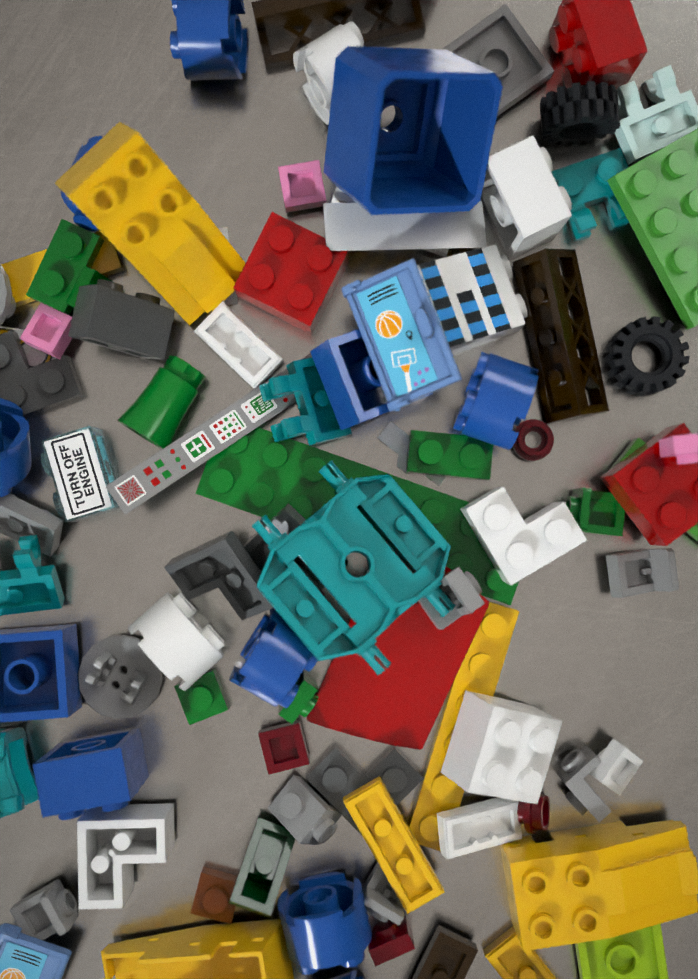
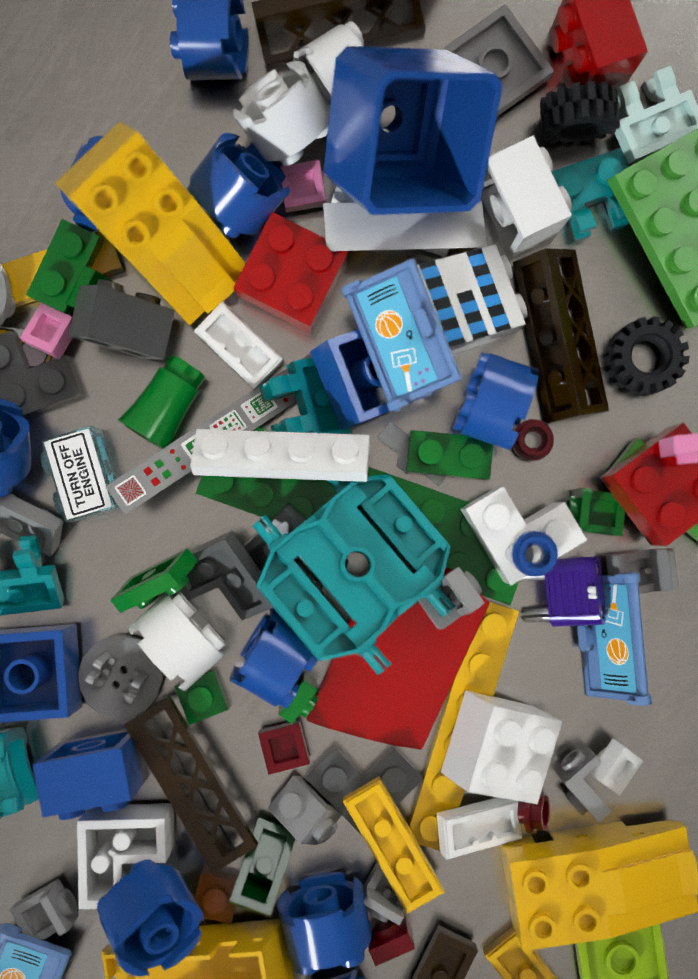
none -> blue brick [97,859,204,977]
none -> green plate [110,548,198,613]
none -> dark brown fence [124,696,258,874]
none -> blue brick [187,133,290,238]
none -> white plate [190,429,370,482]
none -> white brick [233,61,330,166]
none -> blue plate [511,531,558,577]
none -> dark purple piece [521,556,606,627]
none -> door [577,571,652,706]

